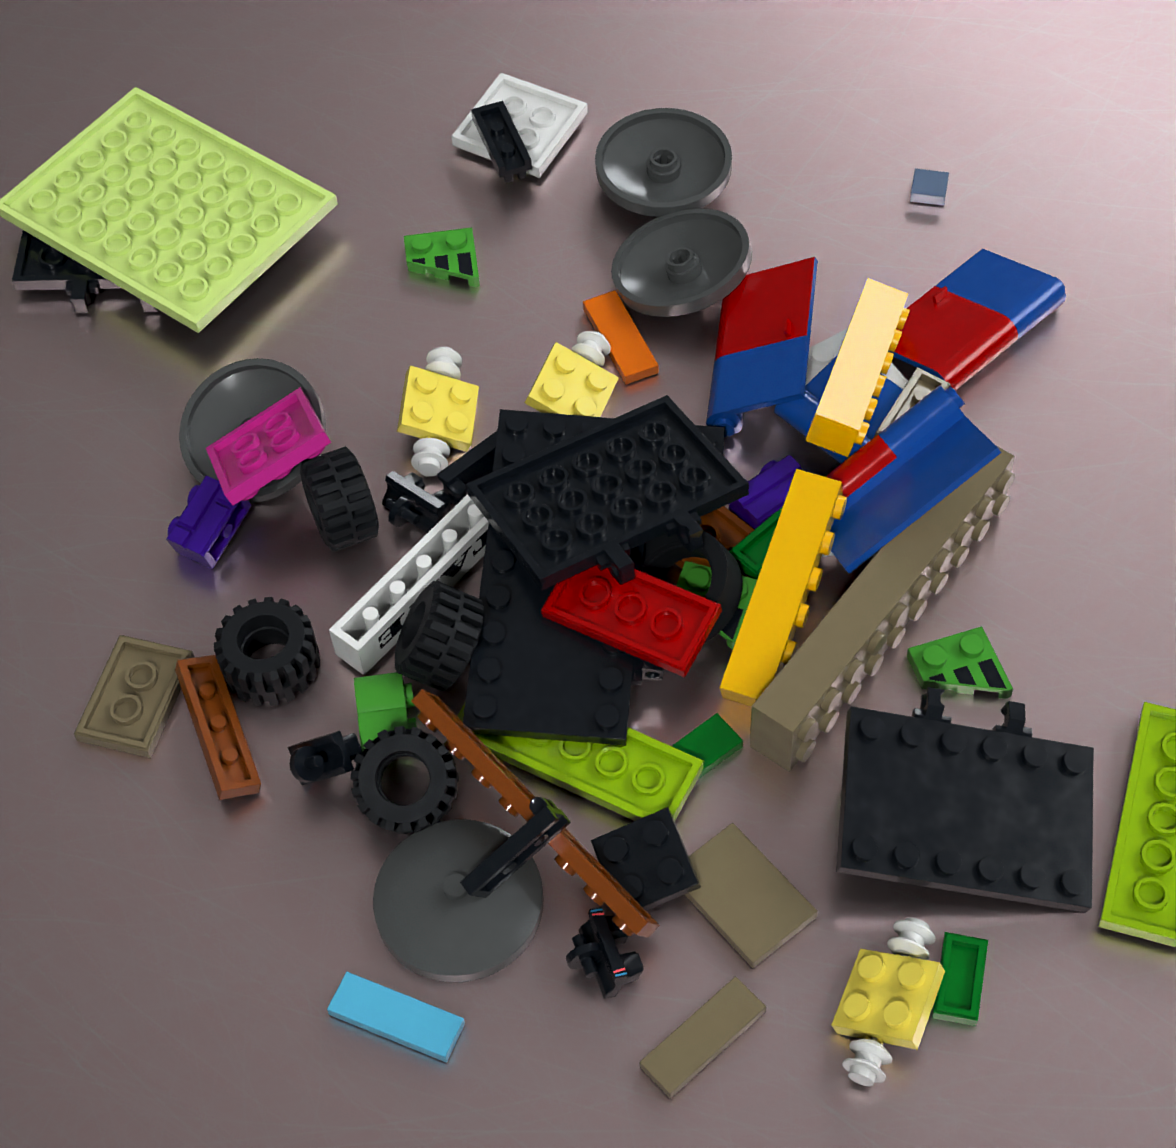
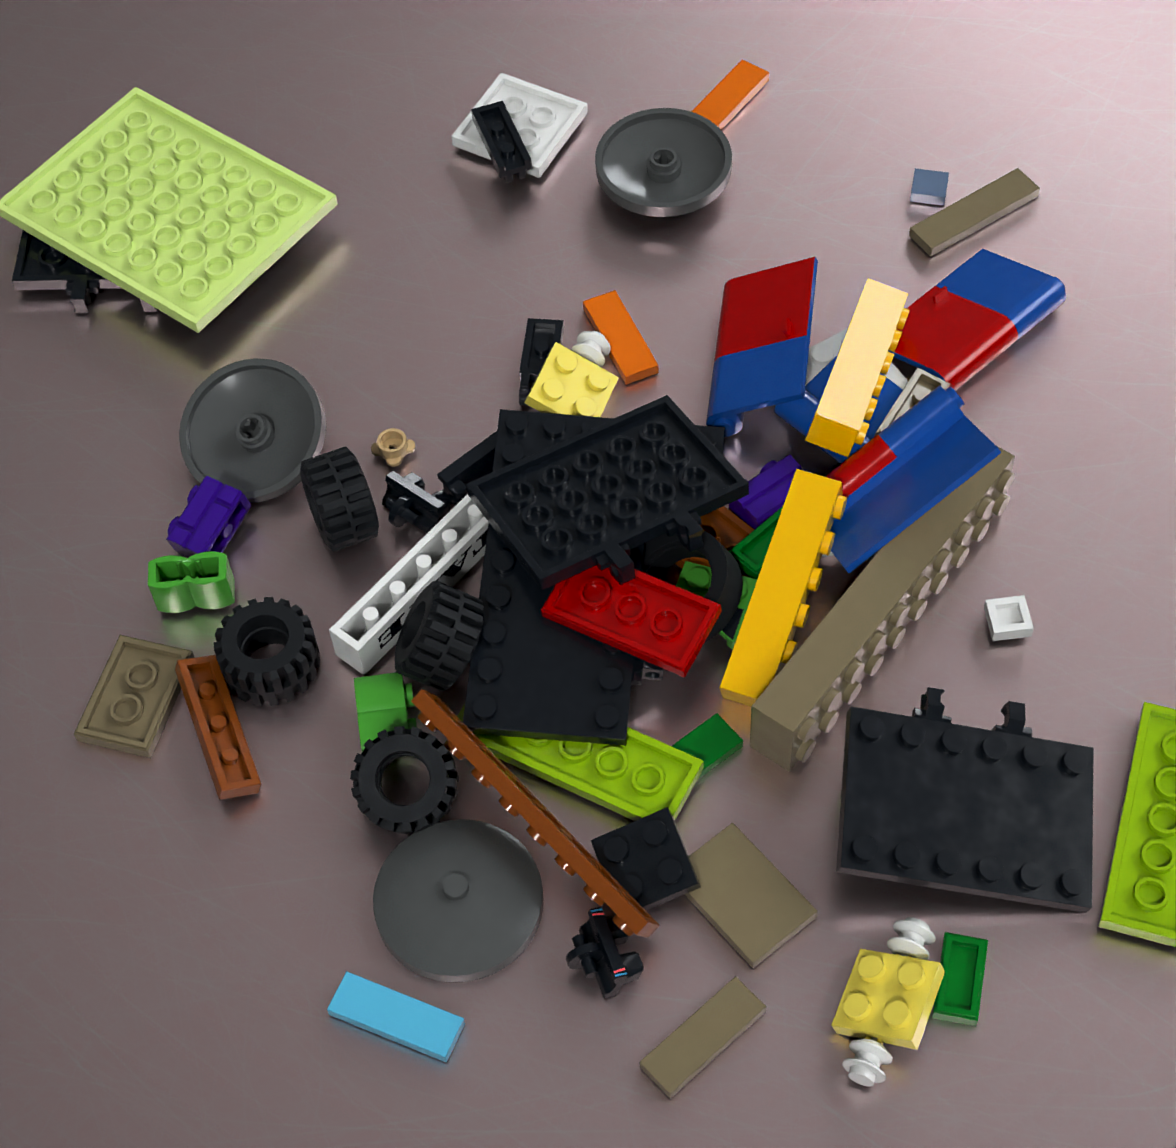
dark pink plate [206,388,331,506] -> none
black hips [287,731,362,785] -> none
light yellow plate [397,347,479,477] -> none
bright green wing [404,227,480,287] -> none
black hinge [460,797,571,898] -> none
dark grey dish [611,208,752,317] -> none
bright green wing [907,626,1013,699] -> none
none -> bright green brick [148,551,235,613]
none -> tan plate [371,428,416,467]
none -> black hinge [519,318,564,406]
none -> orange tile [691,59,769,130]
none -> dark tan tile [909,168,1040,257]
none -> white plate [984,595,1034,641]

